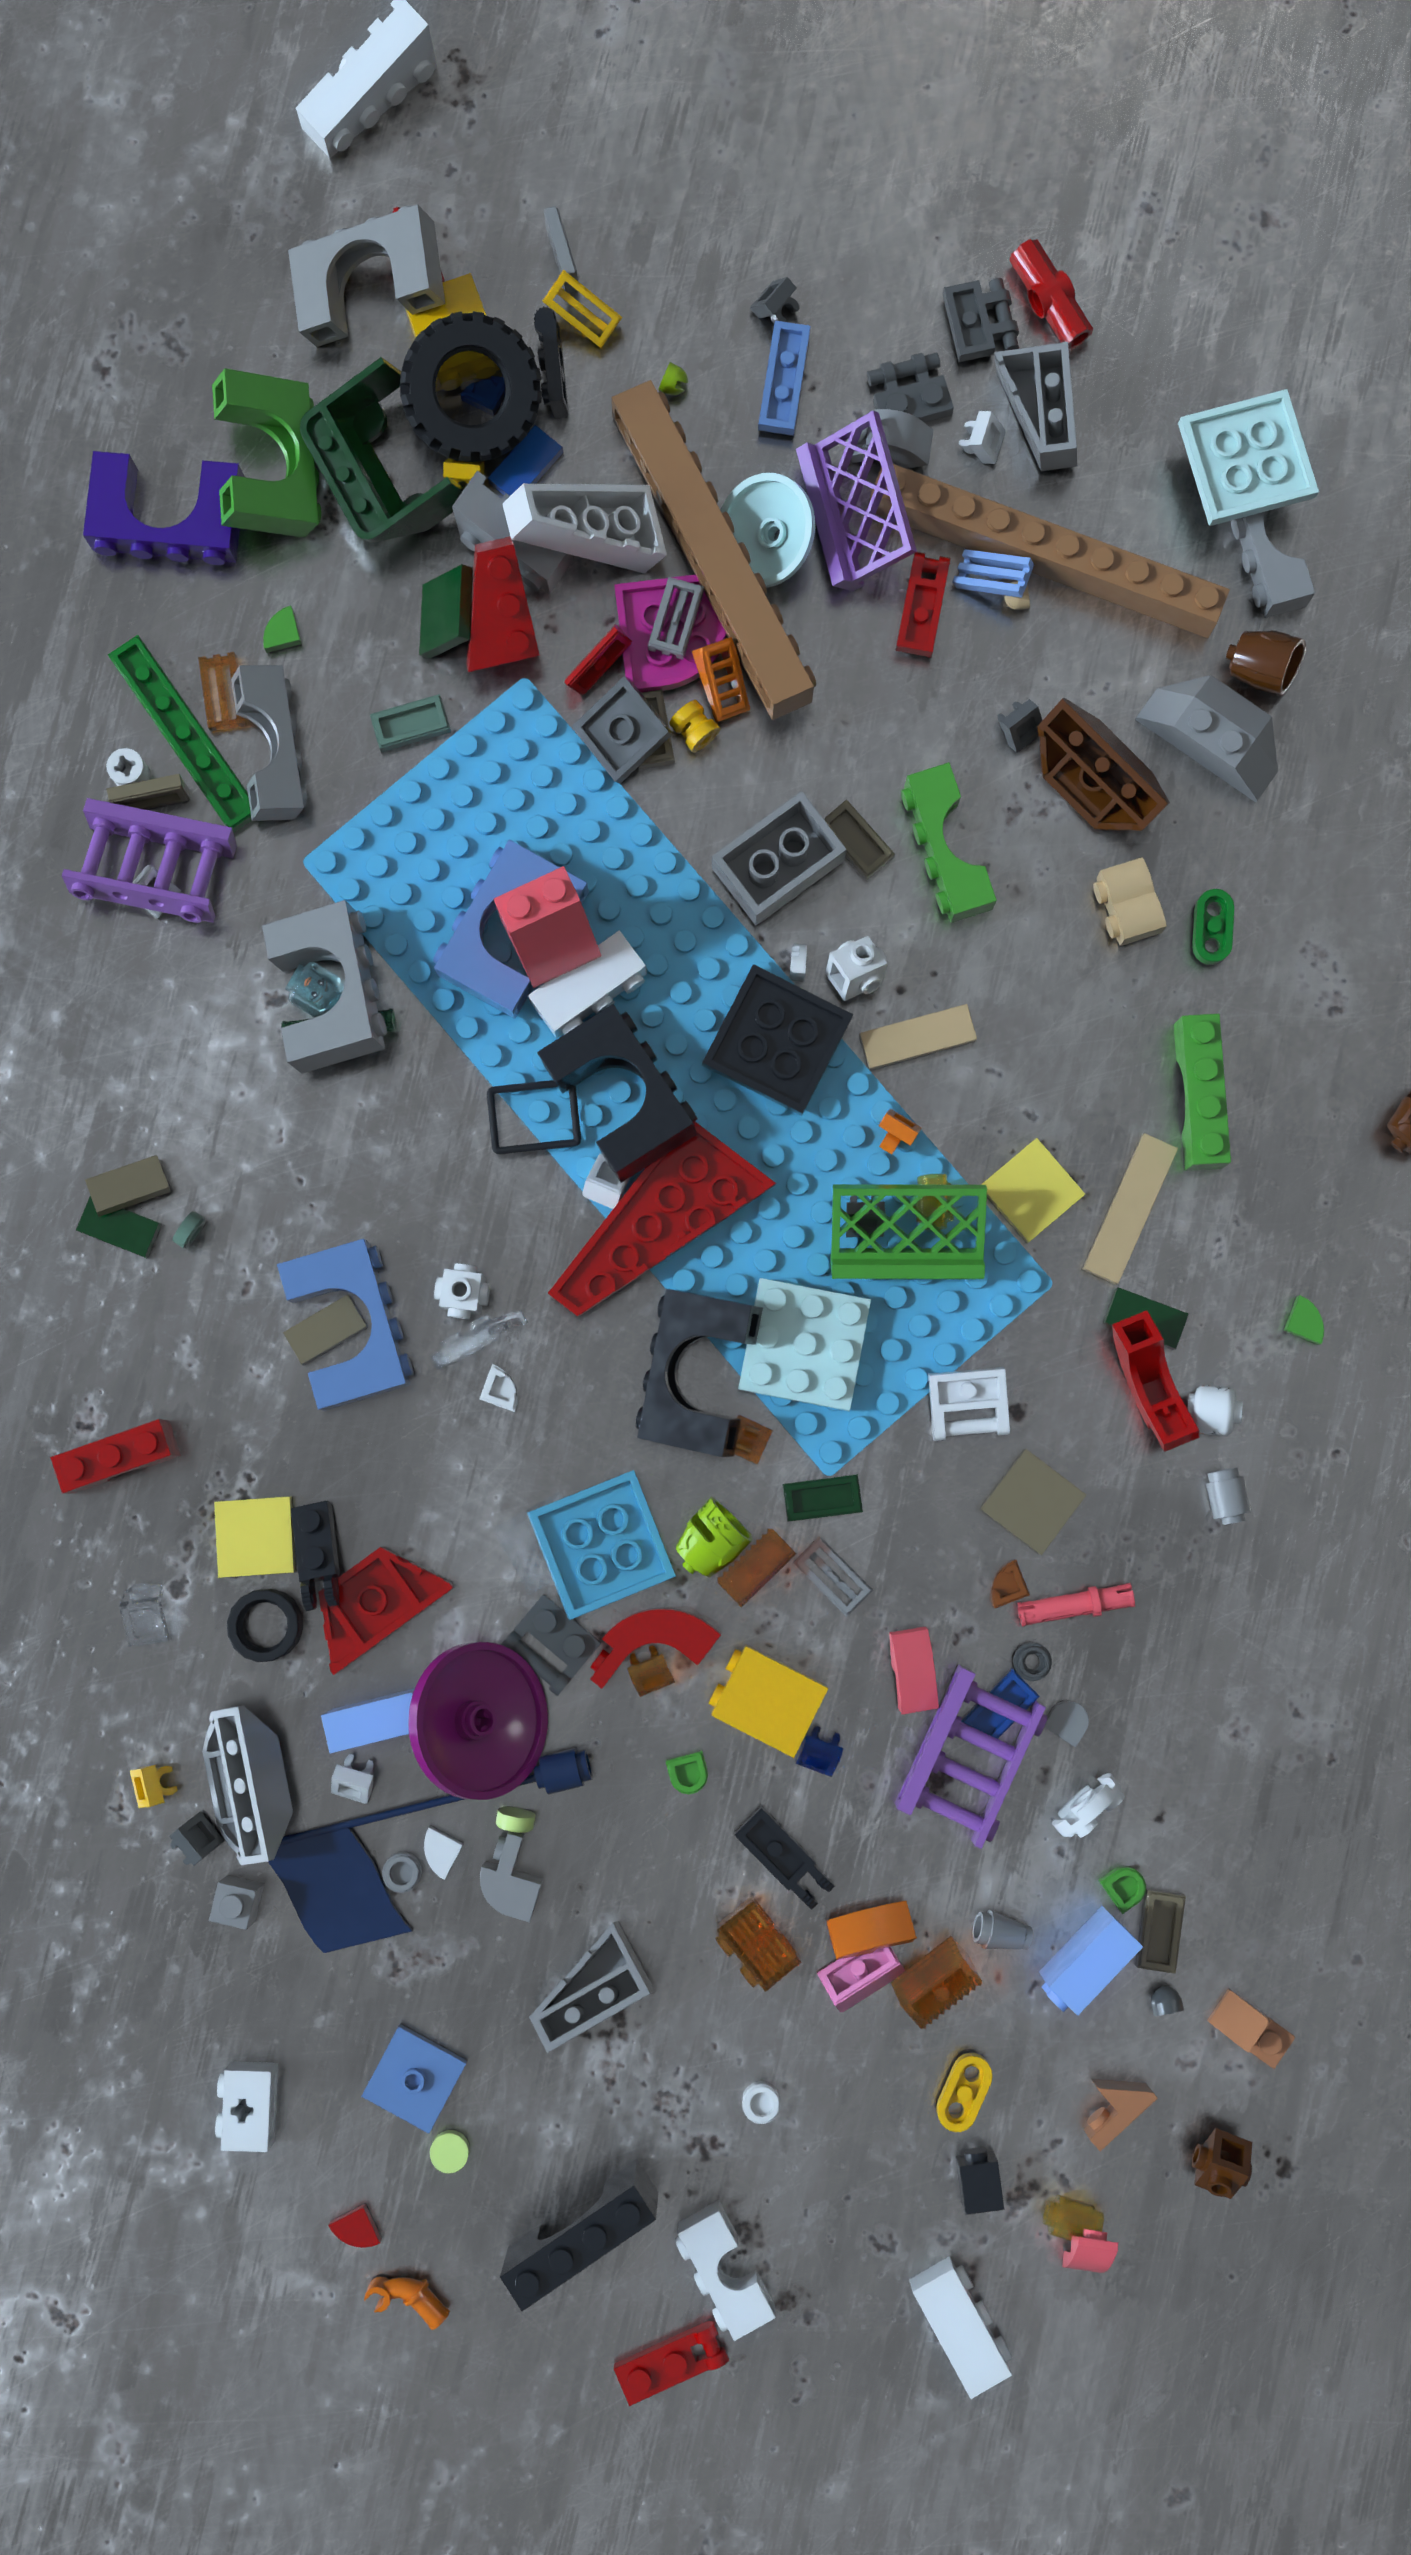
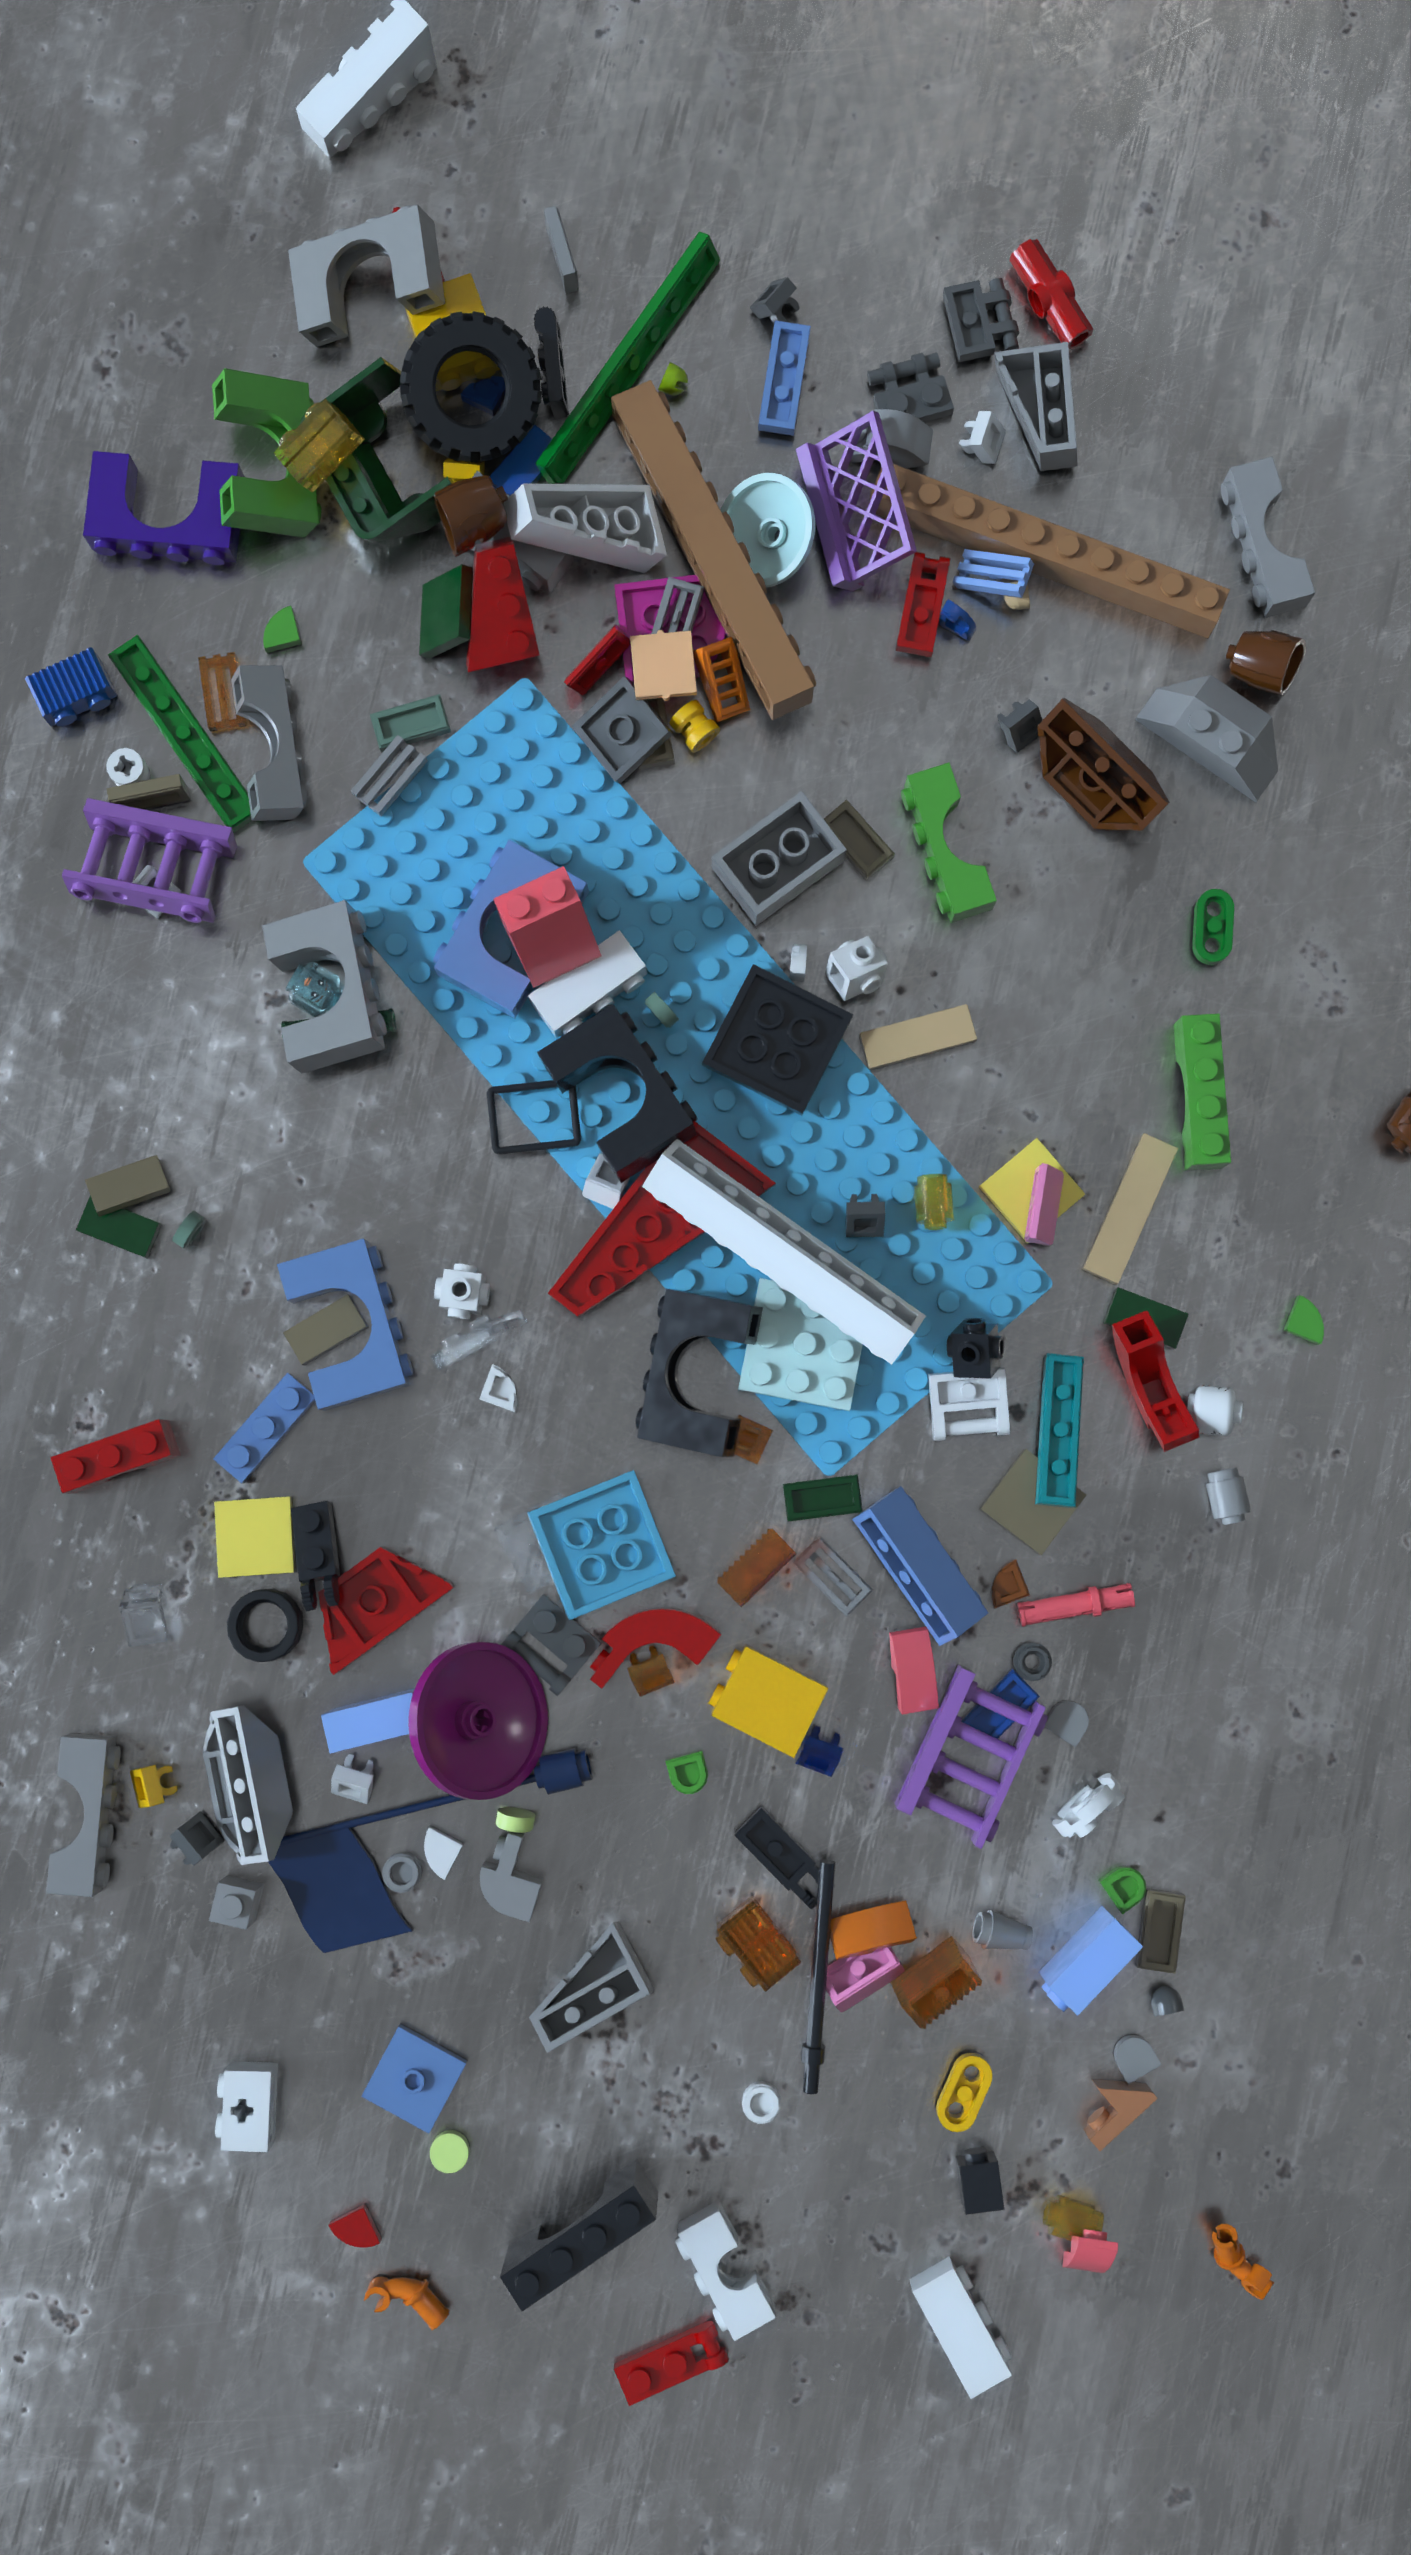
yellow tile [542,270,622,348] -> none
lime helmet [676,1497,753,1577] -> none
bright green fence [830,1184,987,1279] -> none
orange tile [879,1108,922,1155] -> none
tan brick [1093,857,1167,946] -> none
light aqua plate [1178,389,1319,526] -> none
reddish brown brick [1192,2128,1253,2199] -> none
nougat slope [1207,1988,1296,2069] -> none
none -> blue brick [25,647,117,727]
none -> light grey arch [46,1733,121,1897]
none -> medium blue plate [213,1373,315,1484]
none -> clear yellow brick [273,399,365,492]
none -> light grey tile [351,735,428,817]
none -> reddish brown helmet [434,475,508,557]
none -> green tile [535,231,721,484]
none -> light nougat piece [630,630,697,701]
none -> white brick [642,1139,926,1365]
none -> sand green tile [645,992,679,1028]
none -> black bar [801,1860,835,2094]
none -> medium blue brick [852,1486,988,1646]
none -> blue tile [938,599,976,641]
none -> black brick [947,1318,1004,1379]
none -> bright pink slope [1024,1163,1064,1246]
none -> teal tile [1035,1353,1084,1508]
none -> light grey tile [1114,2035,1161,2084]
none -> orange piece [1212,2224,1274,2300]

